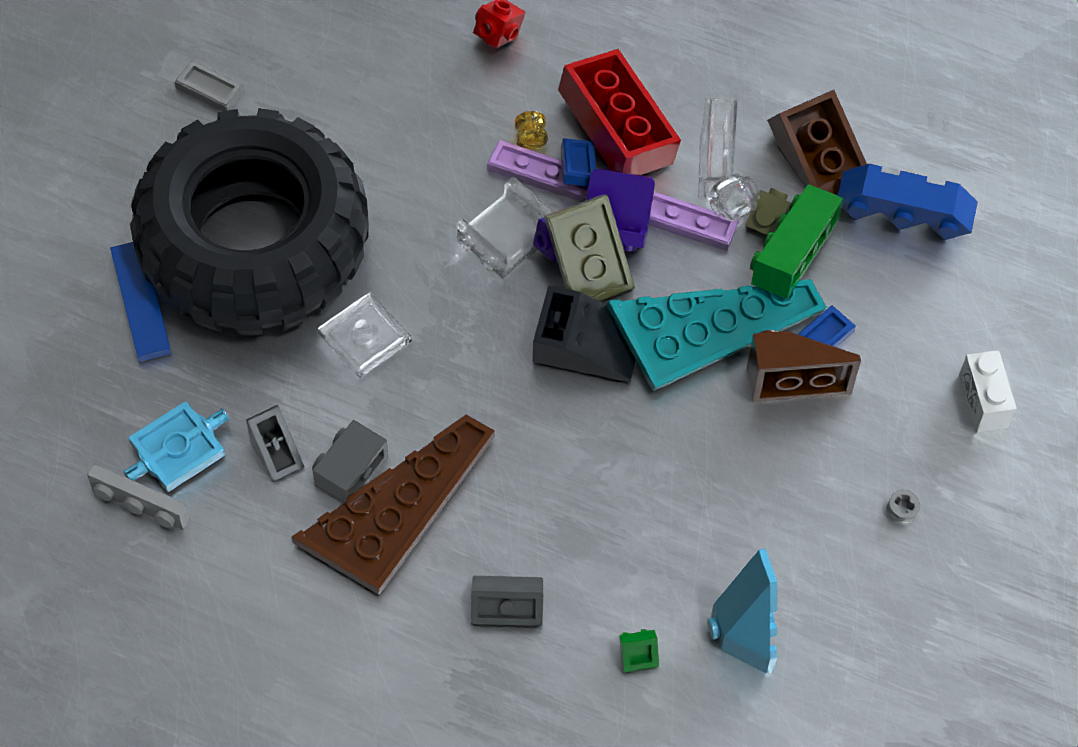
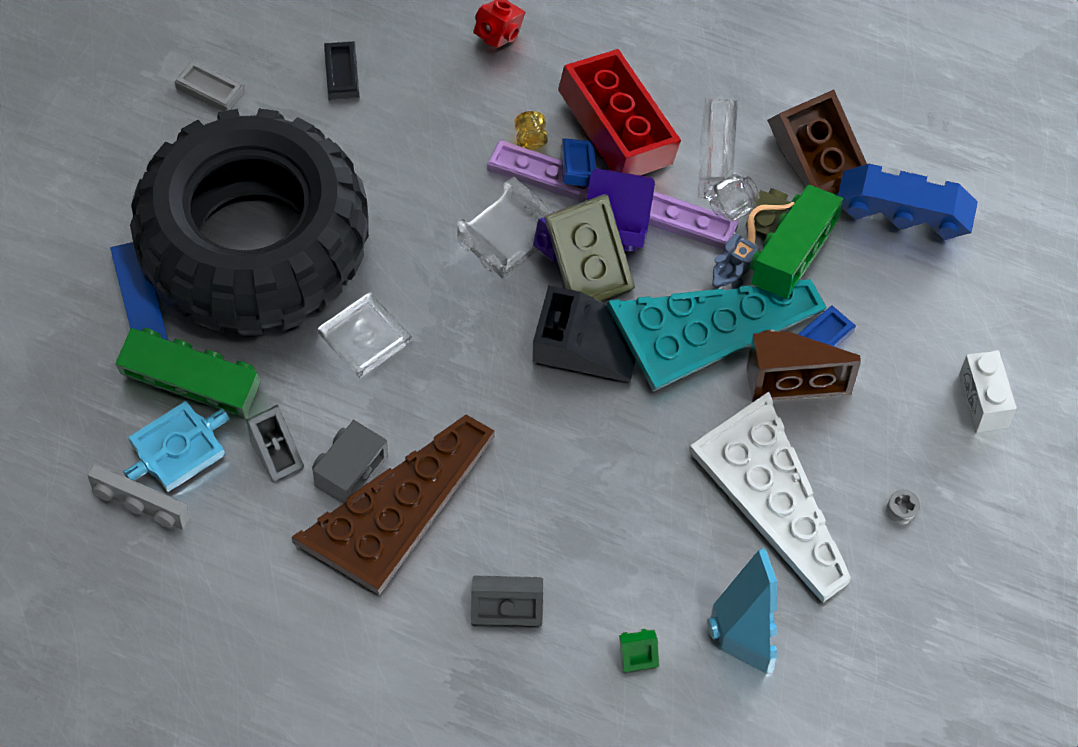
none -> green brick [115,328,261,418]
none -> black tile [324,41,360,100]
none -> white wing [689,392,851,603]
none -> sand blue animal [712,202,795,290]

